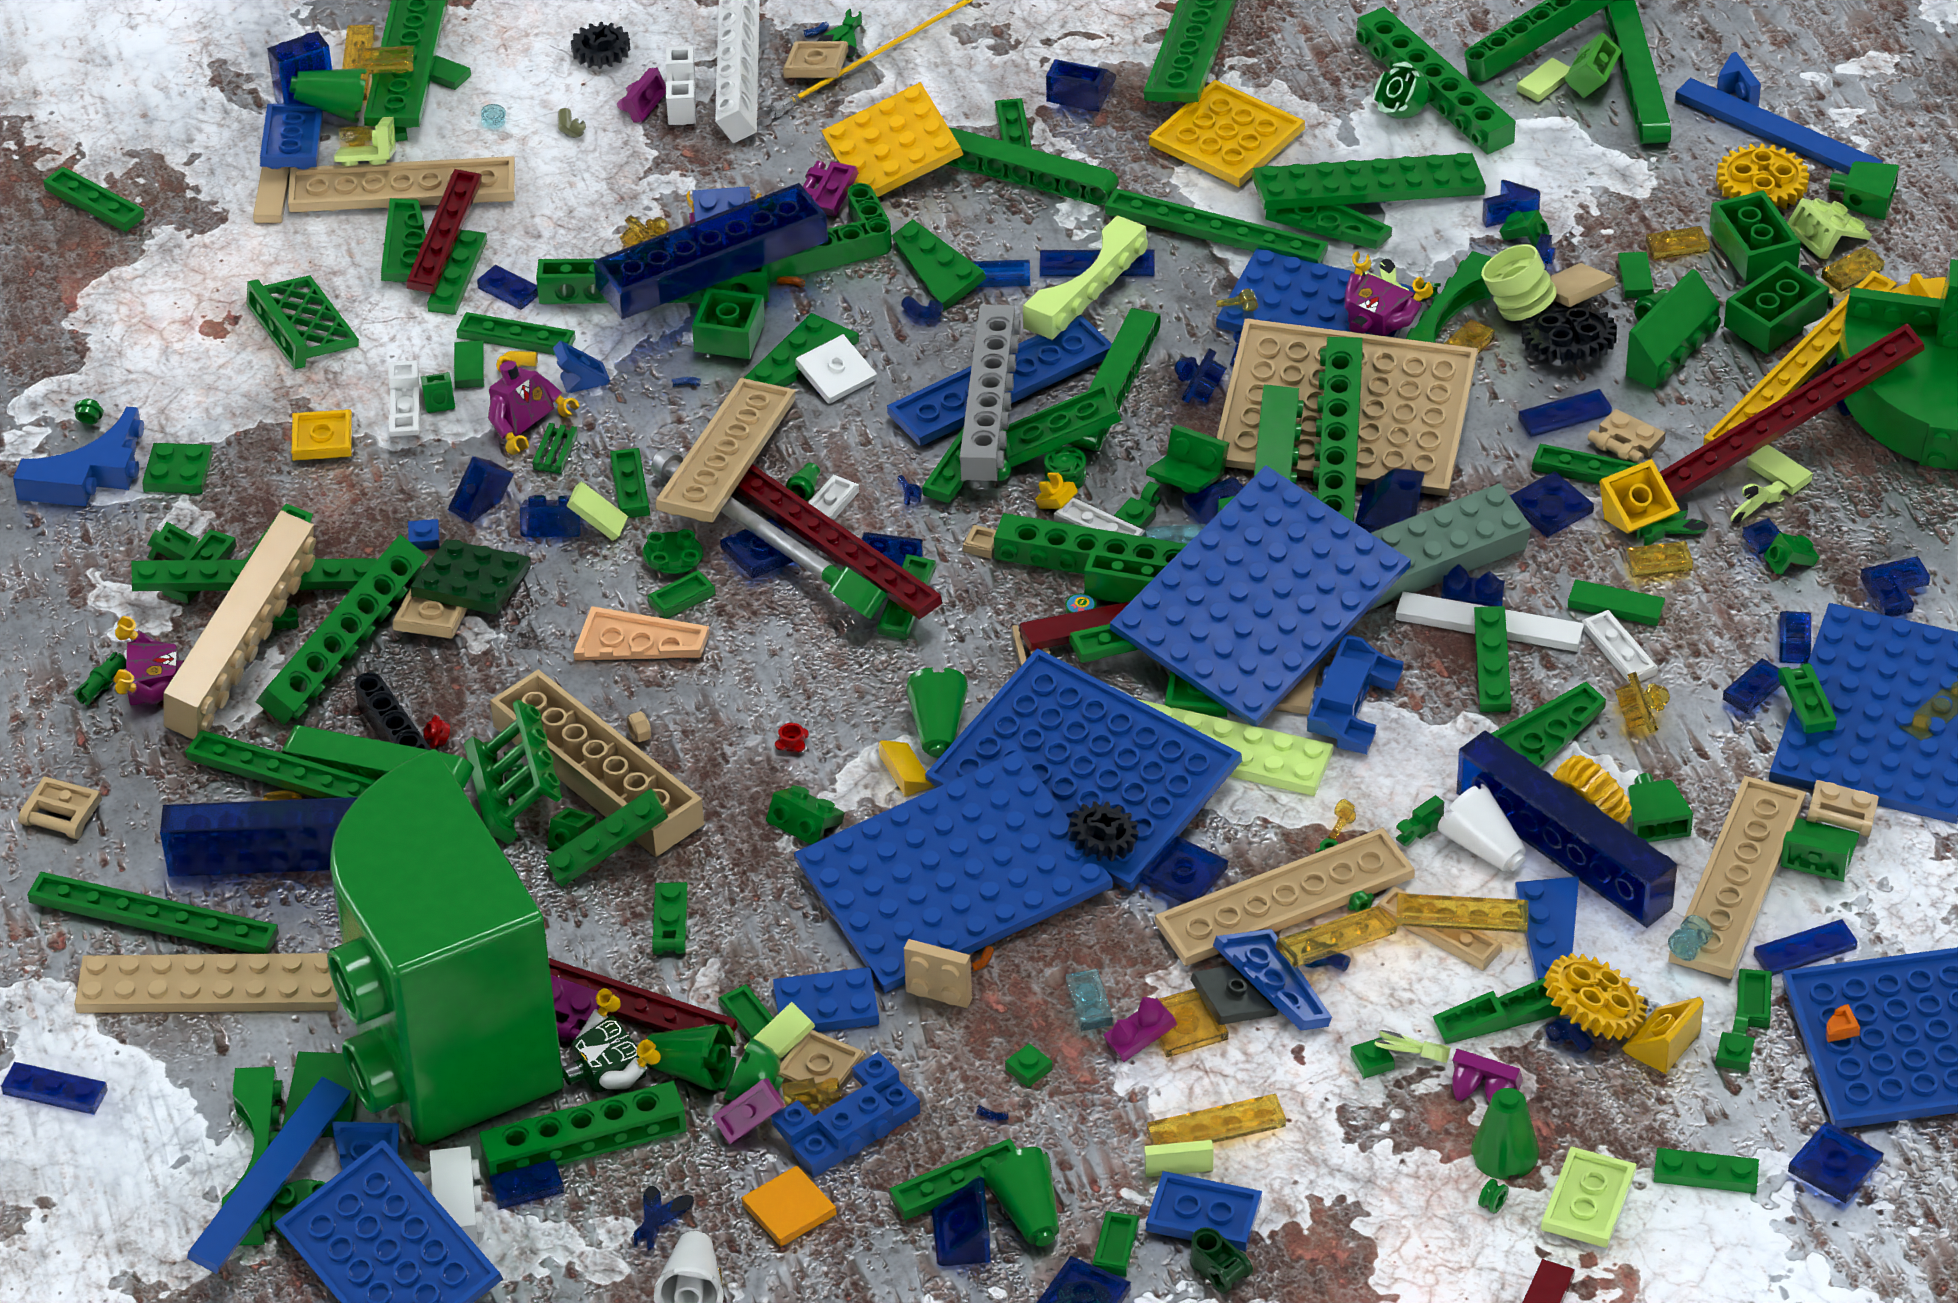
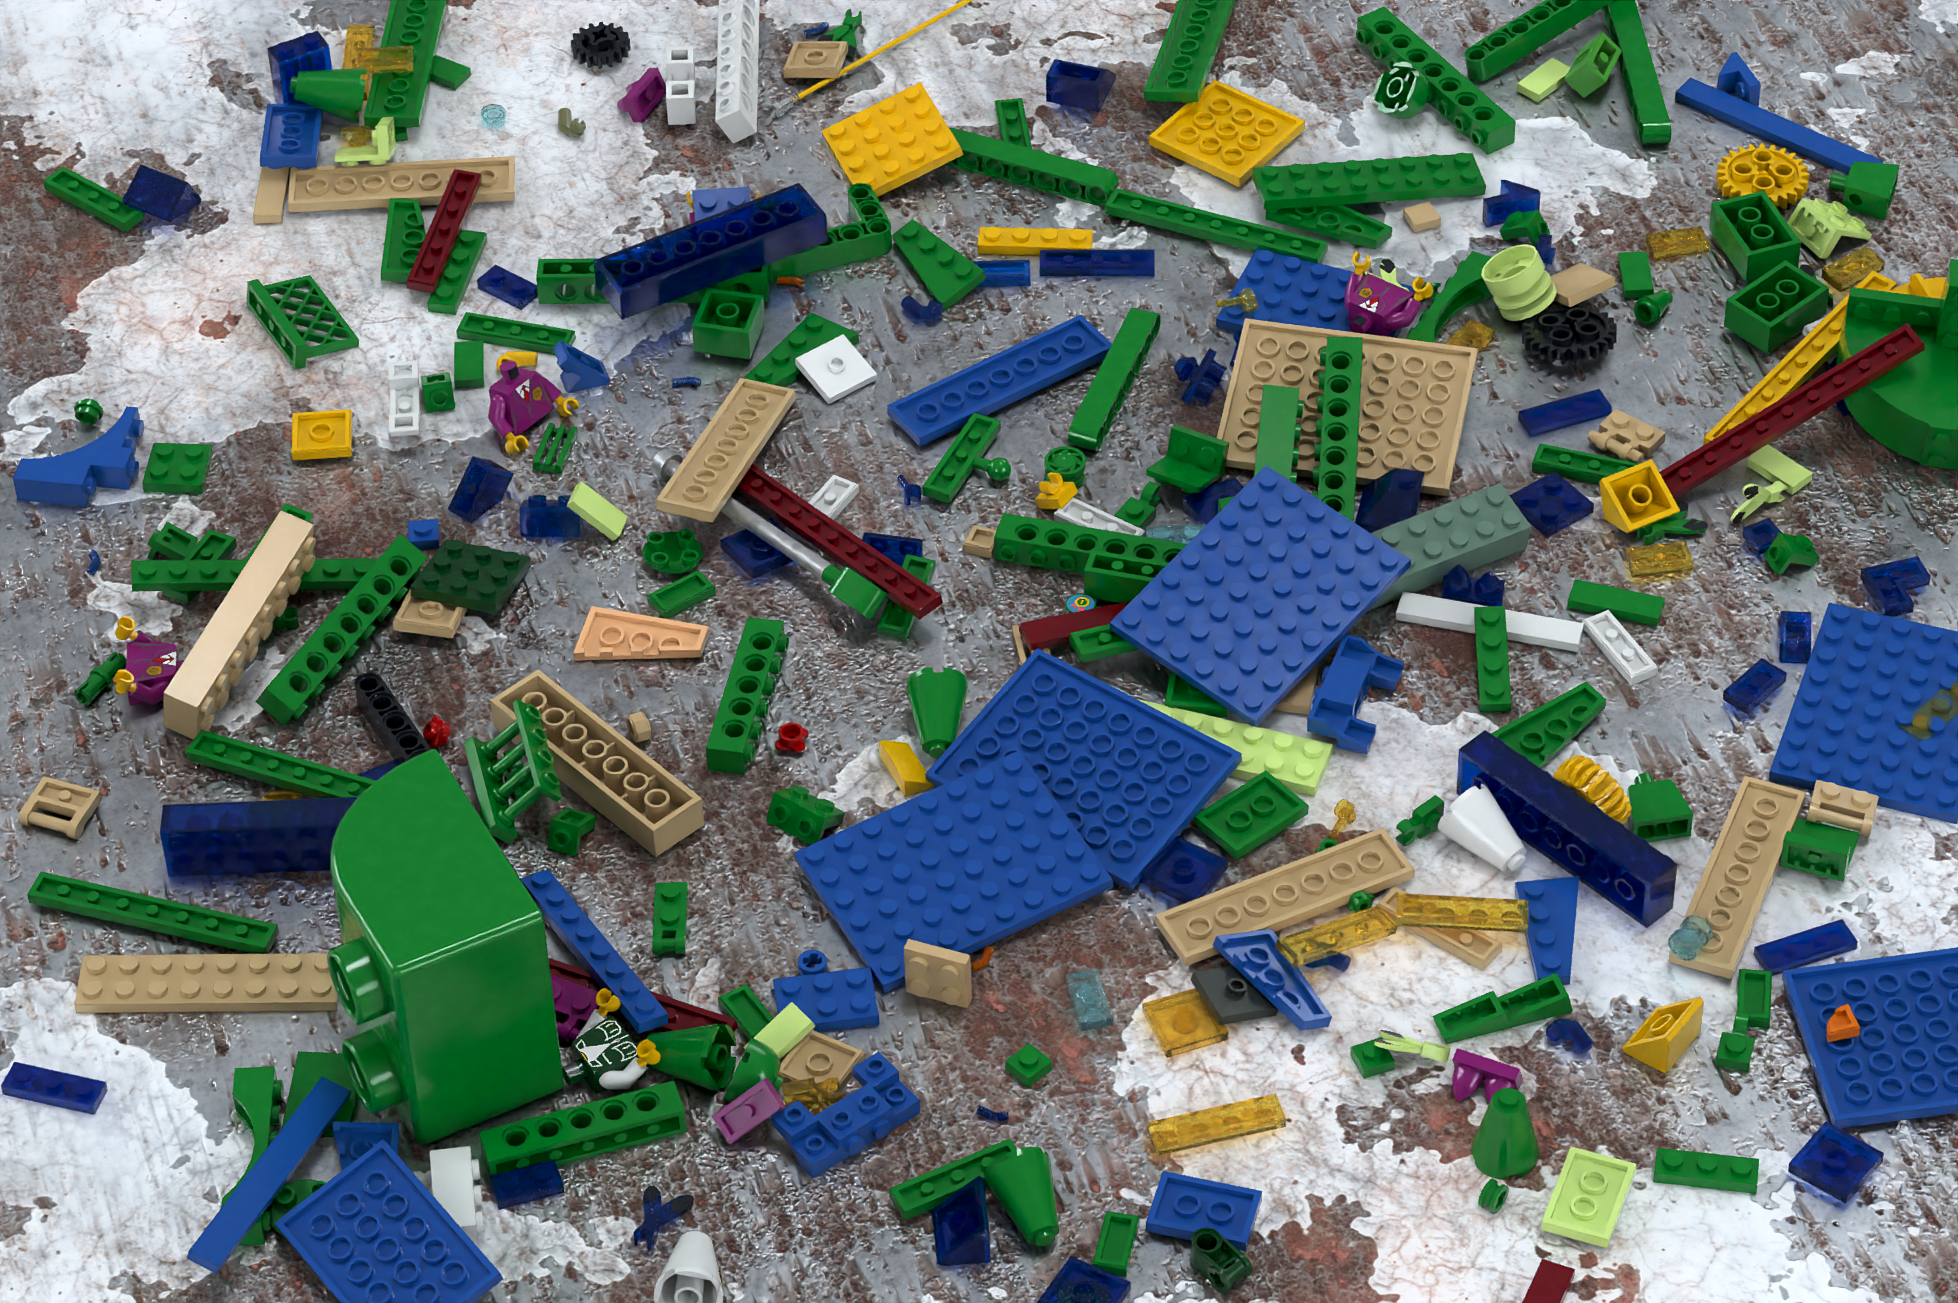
green beam [280,725,474,791] -> none
green plate [545,788,669,887] -> none
green tile [610,448,650,518] -> none
clear yellow hips [619,215,672,258] -> none
light orange tile [741,1165,837,1247] -> none
green cone [786,463,820,501] -> none
magenta plate [793,160,859,216] -> none
light grey brick [960,305,1021,481] -> none
green tile [1003,383,1122,467] -> none
yellowish green arch [1023,215,1148,340] -> none
black gear [1068,801,1139,862] -> none
magenta tile [1103,997,1178,1062] -> none
yellowish green tile [1144,1140,1214,1177] -> none
yellow gear [1543,953,1647,1040] -> none
clear yellow hips [1615,671,1670,733] -> none
green slope [1625,269,1721,389] -> none
green plate [1778,663,1837,734] -> none
none -> blue leg [87,550,100,575]
none -> clear blue slope [122,165,201,222]
none -> blue plate [520,870,668,1034]
none -> green brick [706,617,789,775]
none -> blue bush [798,950,827,976]
none -> yellow plate [977,227,1093,257]
none -> green plate [1194,771,1309,860]
none -> tan tile [1403,201,1441,233]

